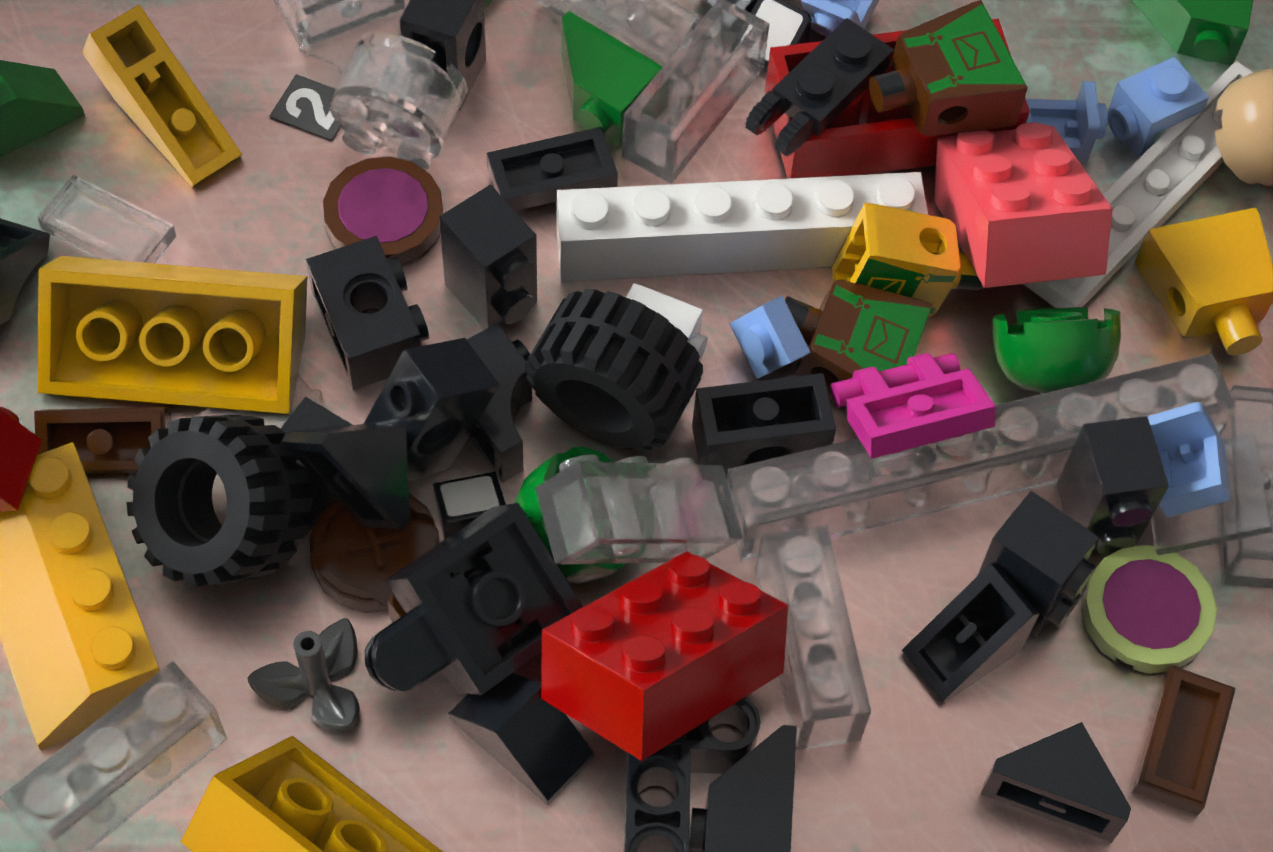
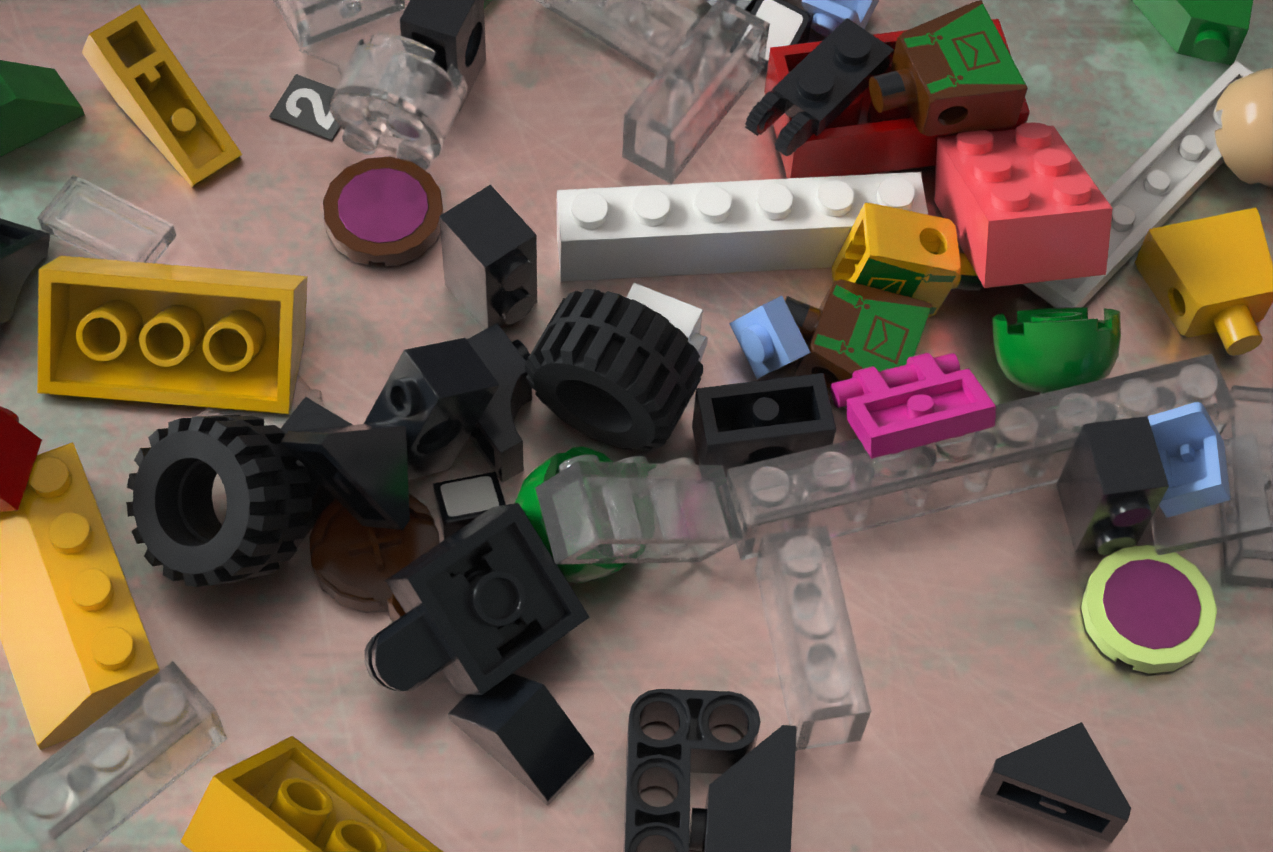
reddish brown slope [34,407,171,474] -> none
dark grey plant [247,618,360,731] -> none
black brick [306,236,429,390] -> none
black plate [486,127,618,211] -> none
red brick [541,551,788,761] -> none
green slope [562,10,663,147] -> none
black slope [902,563,1039,702] -> none
black brick [977,491,1099,640] -> none
light blue bracket [1026,81,1107,162] -> none
light blue bracket [1107,56,1209,157] -> none
reddish brown tile [1132,665,1236,815] -> none

